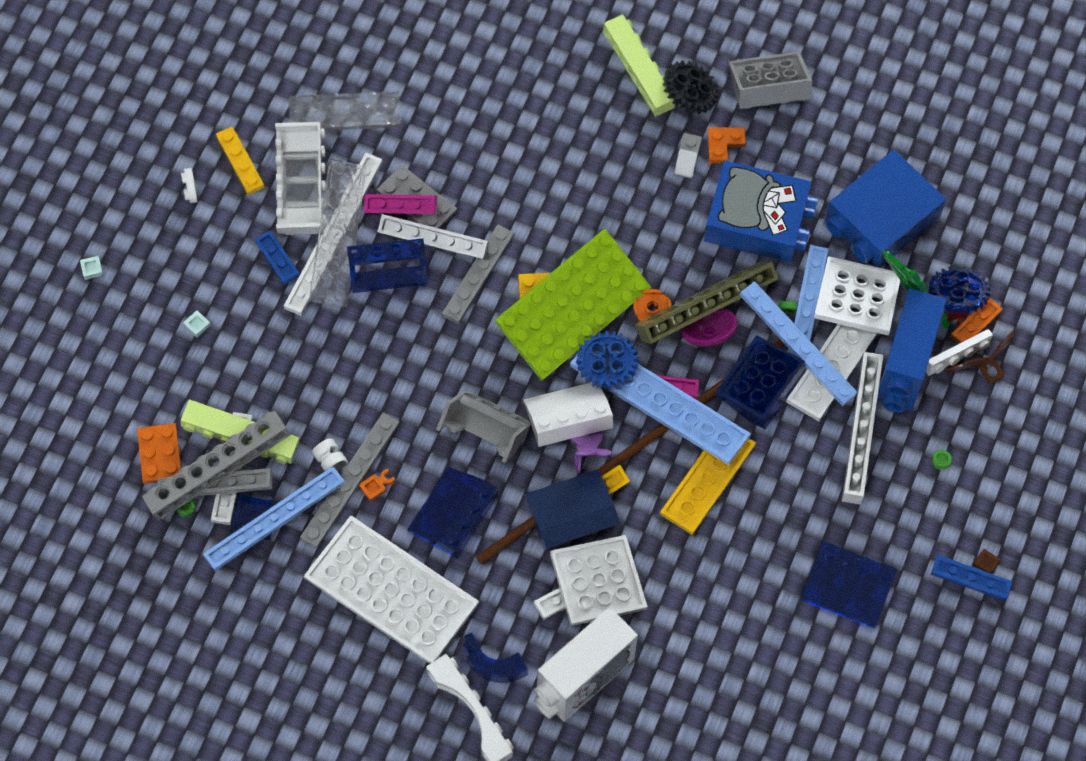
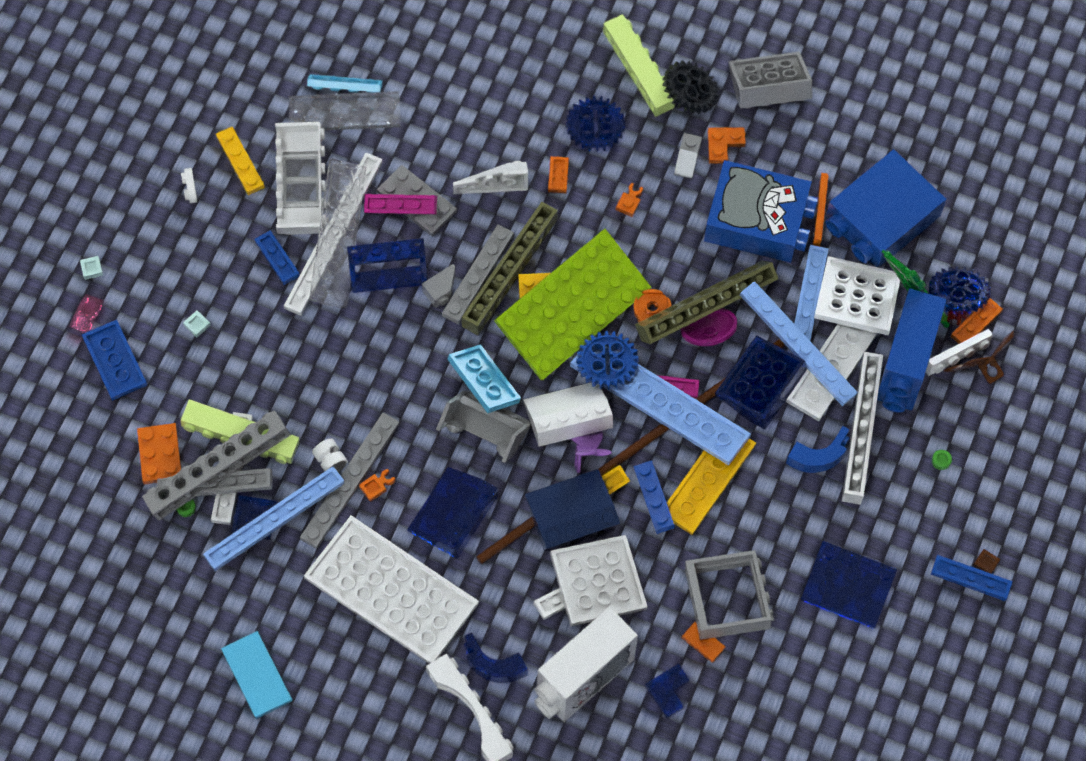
plate [377,214,489,260] -> none
bright green tile [778,301,797,314] -> none
none -> clear pink slope [69,294,104,333]
none -> blue plate [82,320,147,401]
none -> medium azure tile [221,631,292,719]
none -> medium azure plate [307,74,382,94]
none -> light grey slope [422,264,456,308]
none -> medium azure plate [447,344,521,413]
none -> white wedge [453,161,528,194]
none -> olive brick [461,202,558,336]
none -> orange plate [548,156,569,193]
none -> clear blue gear [566,95,626,152]
none -> orange plate [616,183,643,217]
none -> blue plate [633,460,675,534]
none -> clear blue plate [645,663,690,719]
none -> orange plate [682,622,725,663]
none -> light grey window [685,550,774,640]
none -> blue arch [786,426,850,473]
none -> orange tile [813,173,829,247]

